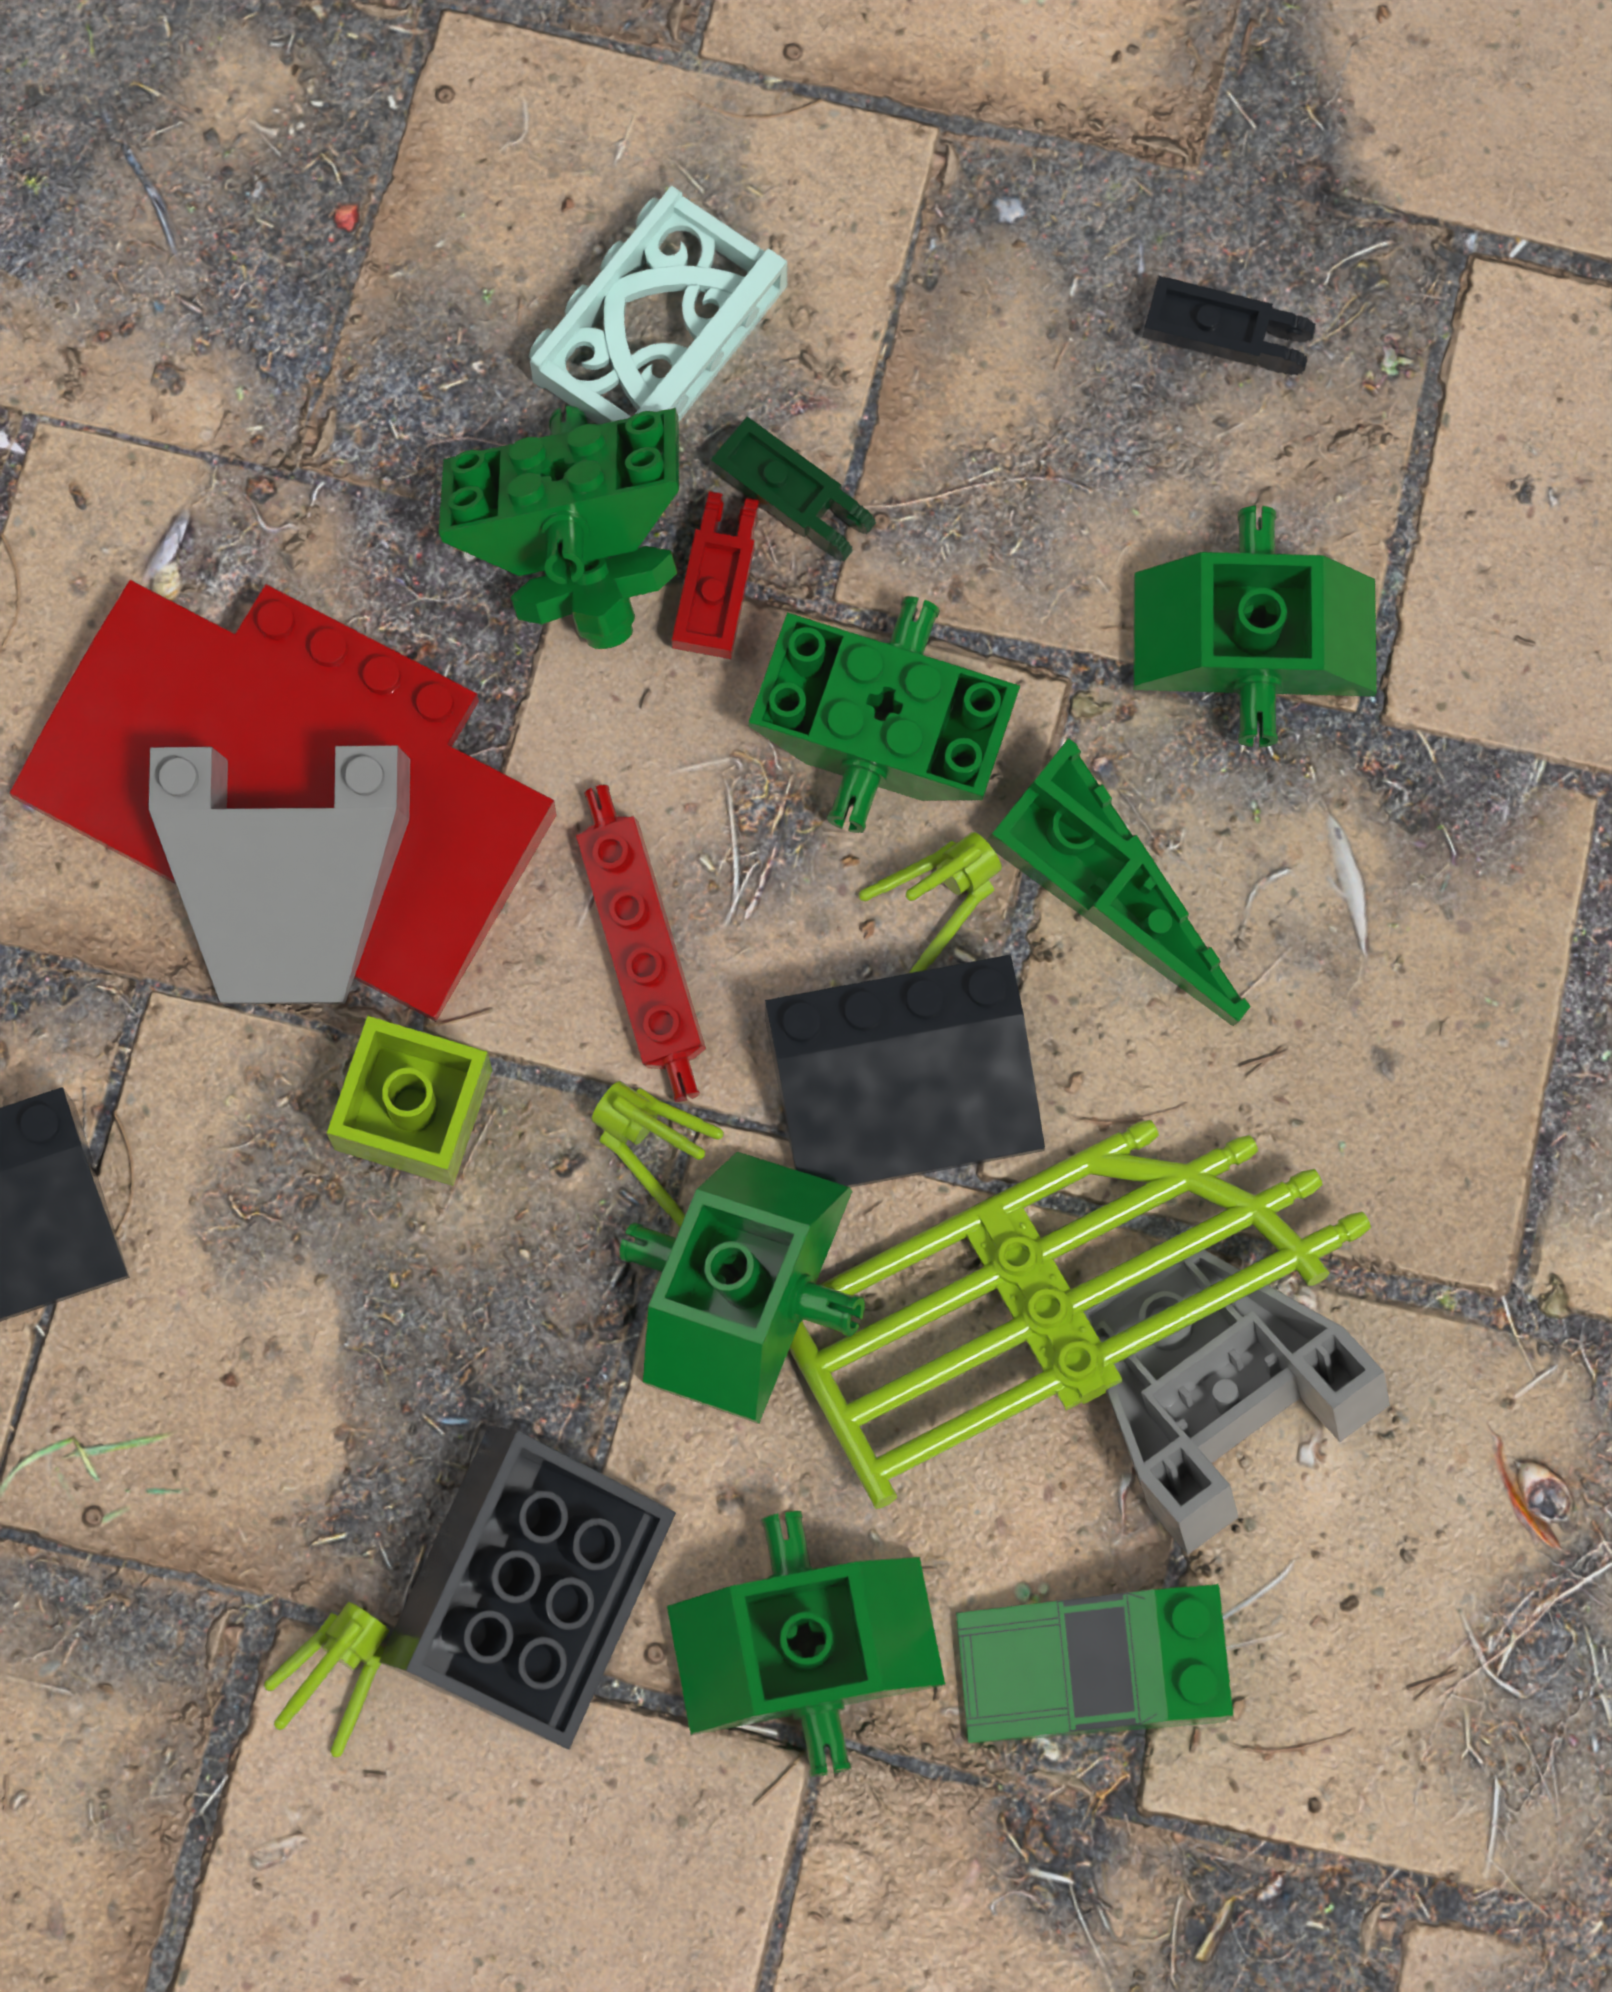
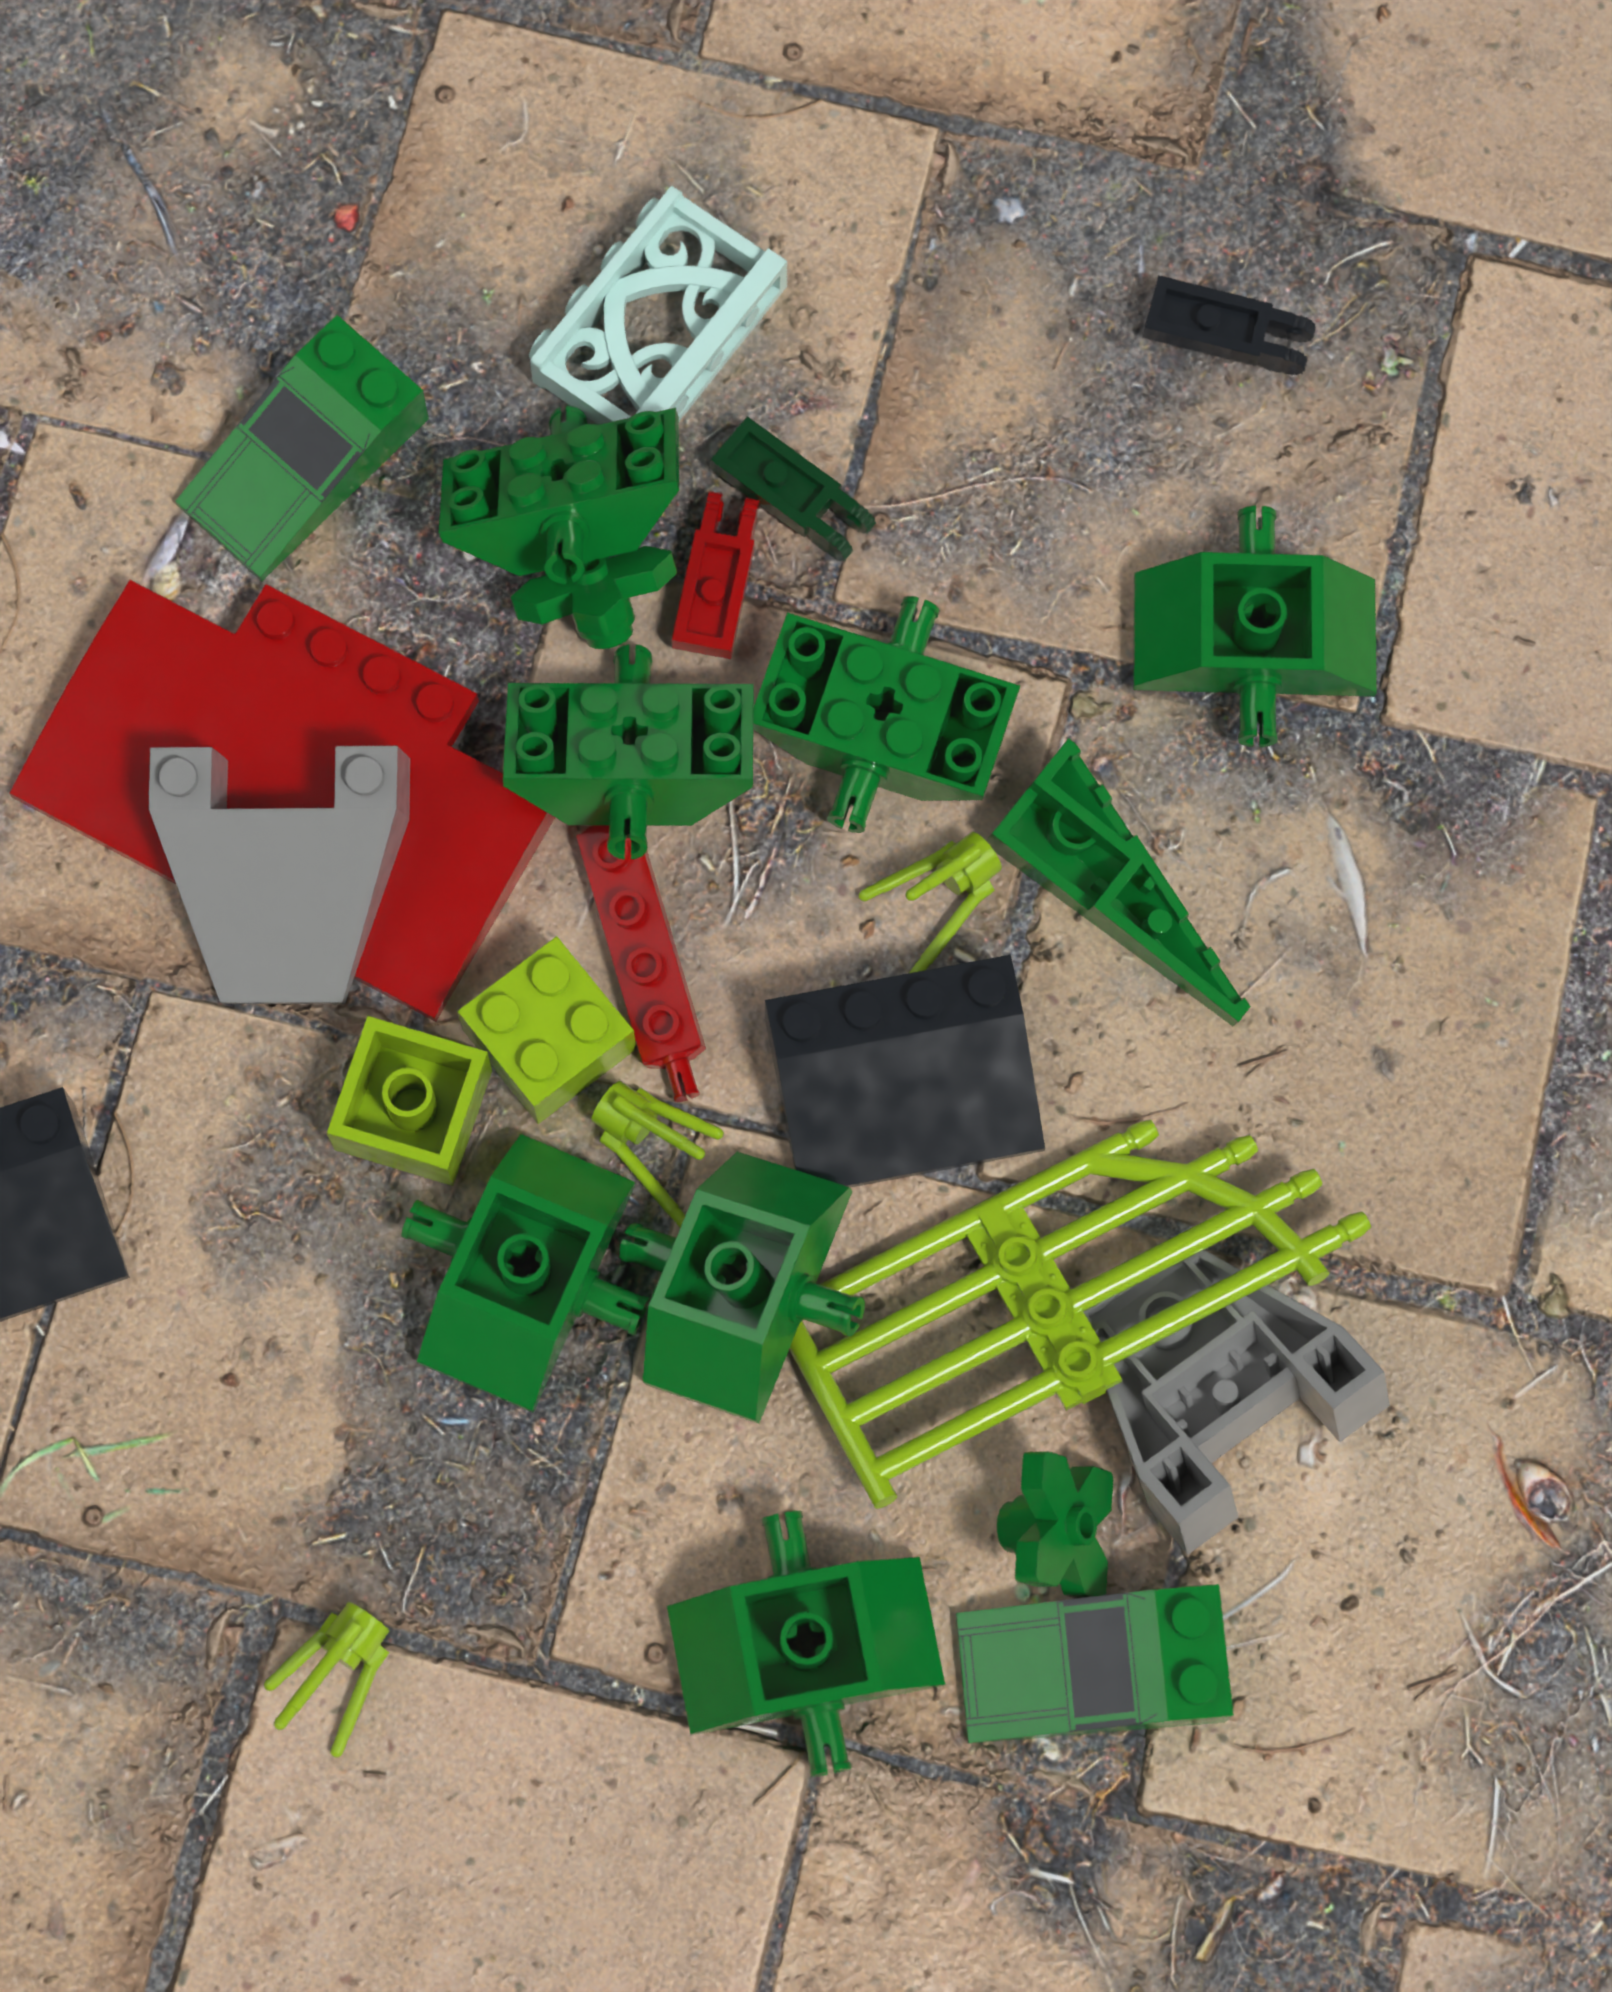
black slope [379,1426,676,1750] -> none
none -> green slope [175,315,429,582]
none -> green slope [401,1134,650,1413]
none -> lime brick [457,936,636,1124]
none -> green slope [503,644,754,860]
none -> green plant [997,1451,1114,1598]

